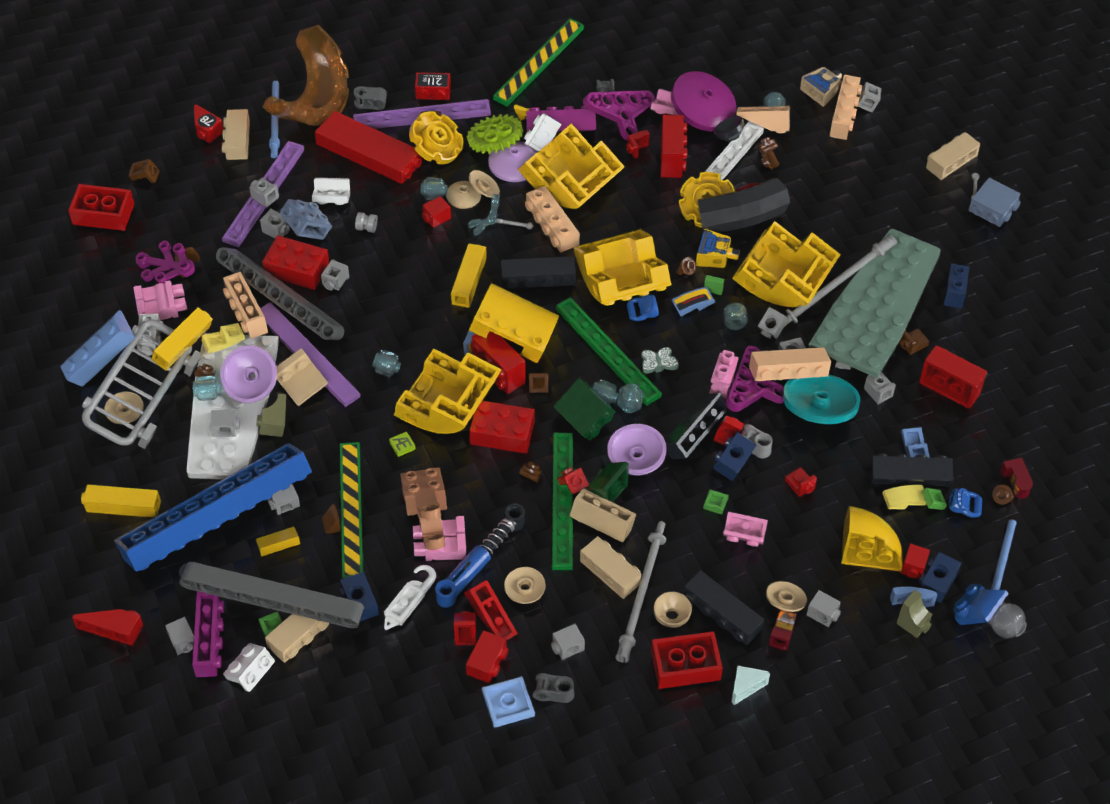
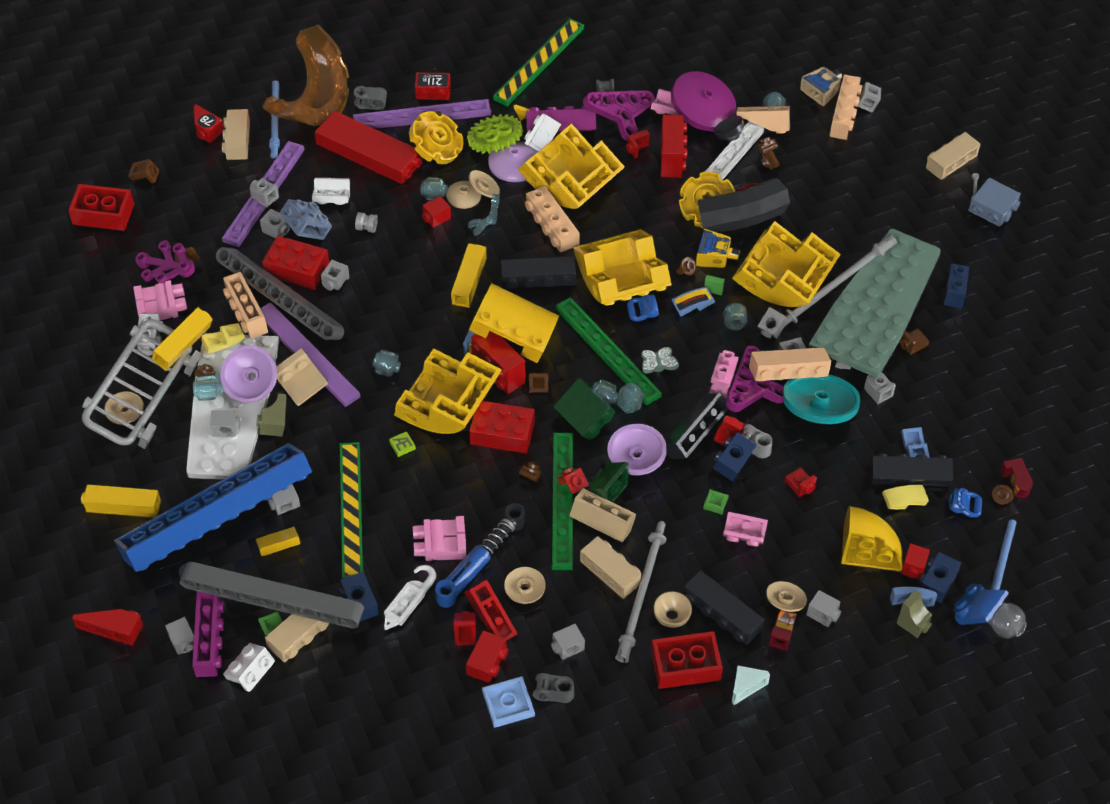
medium blue slope [60,310,135,387] -> none
reddish brown slope [322,504,341,534] -> none
nougat brick [400,467,447,550] -> none
light grey hinge [496,219,533,229] -> none
red brick [919,345,987,409] -> none
bright green tile [922,488,947,510] -> none

